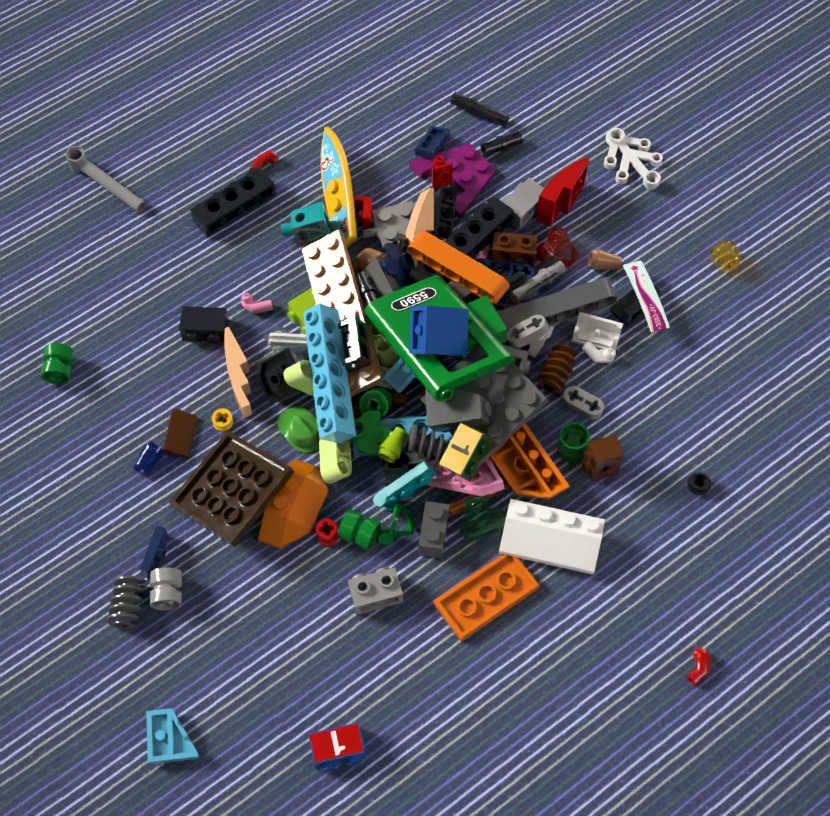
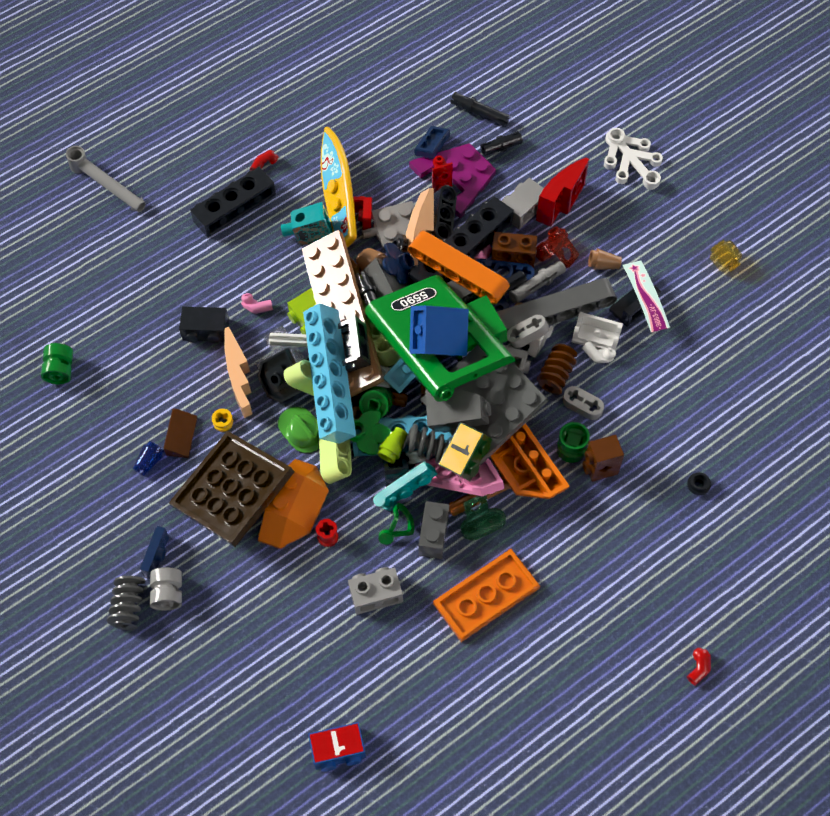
medium azure wing [146,708,199,764] -> none
green wheel [338,509,381,551] -> none
white slope [499,499,605,575] -> none

